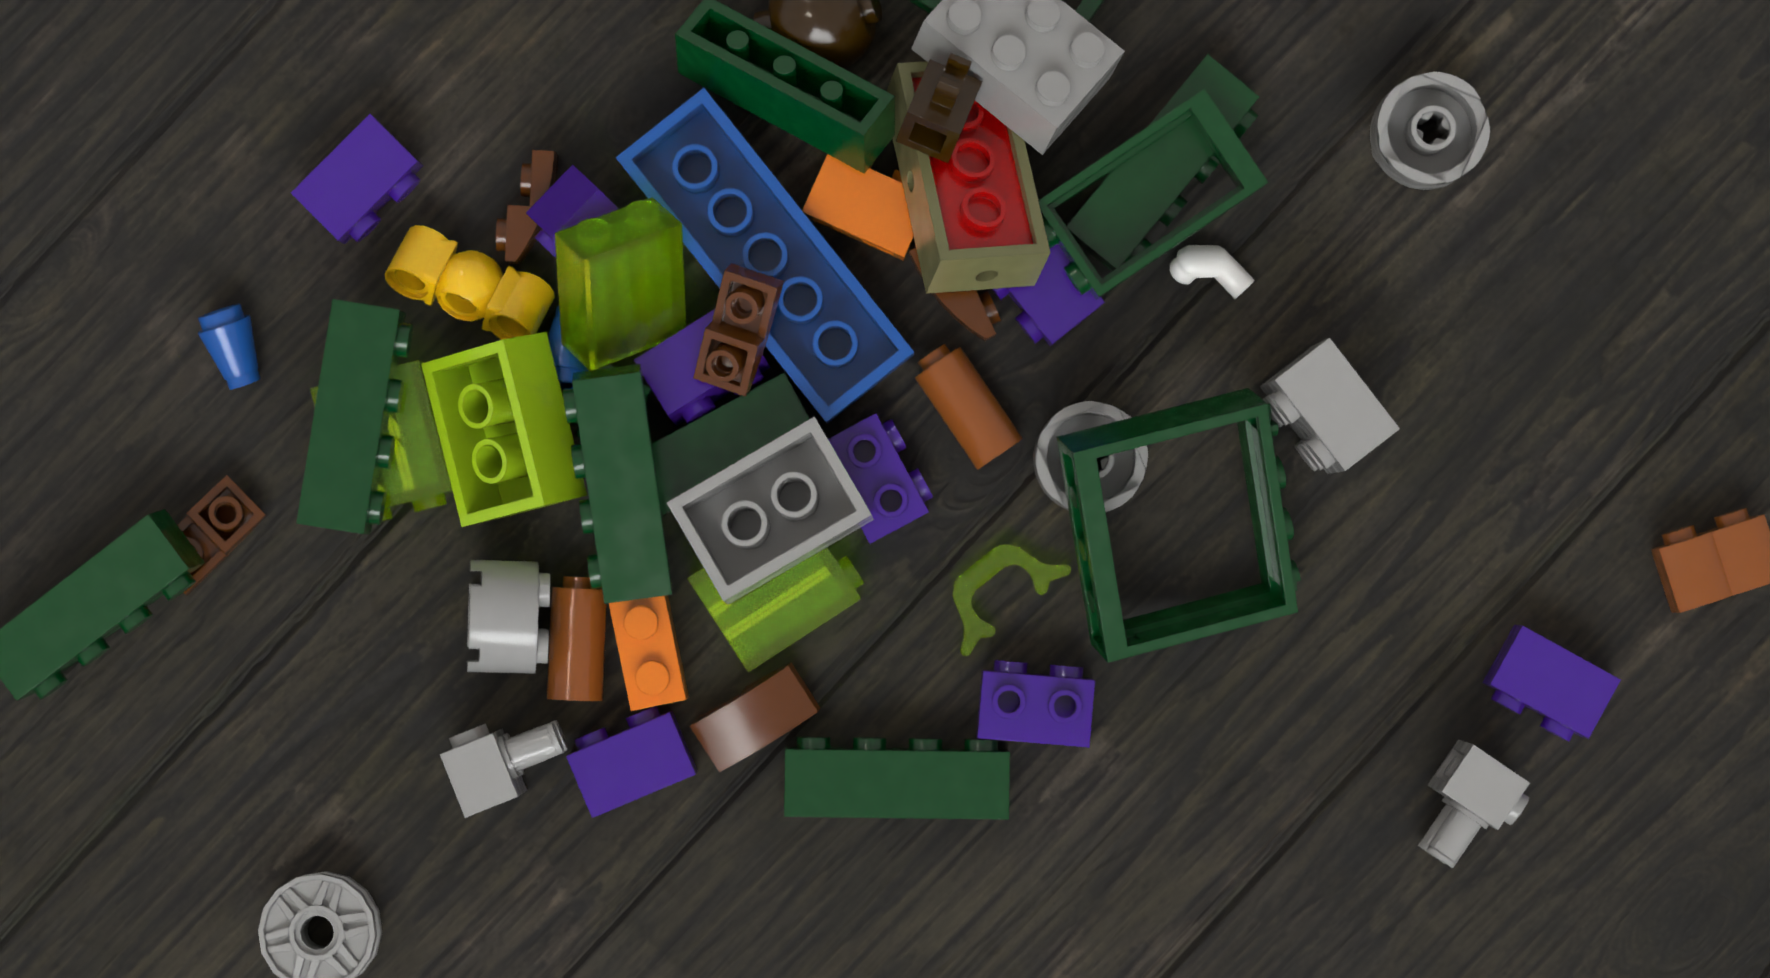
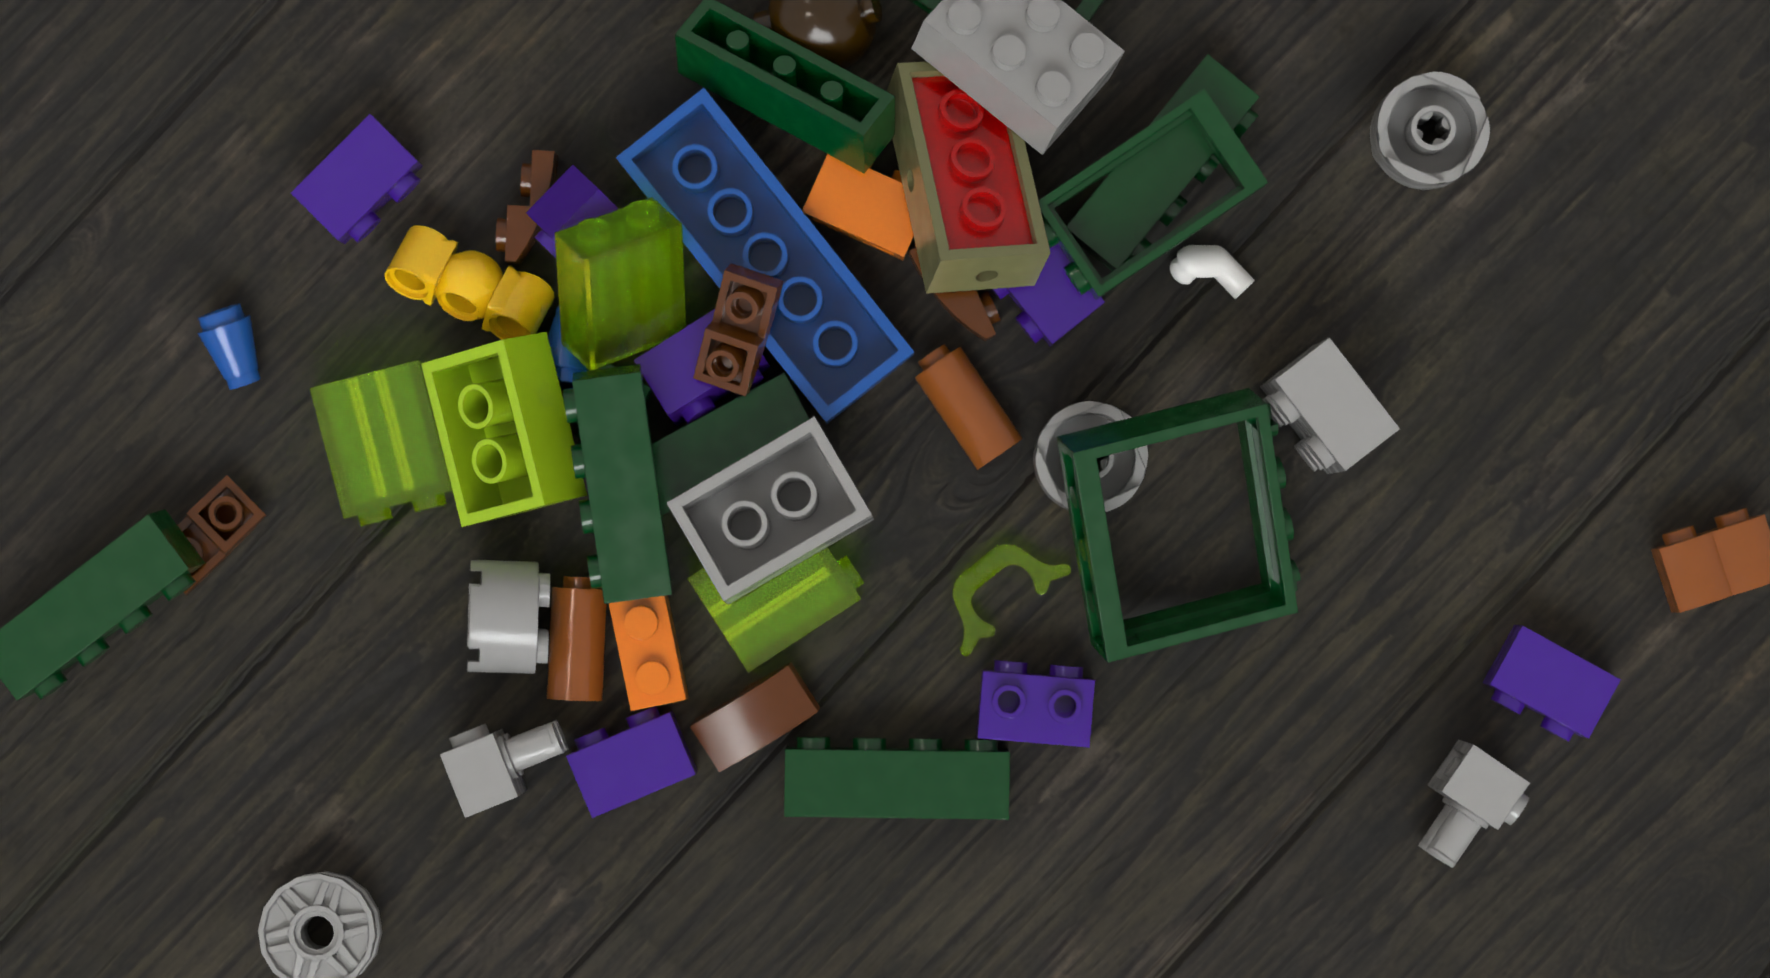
dark green brick [296,299,413,535] -> none
dark purple brick [828,414,933,544] -> none
dark brown brick [896,53,983,163] -> none

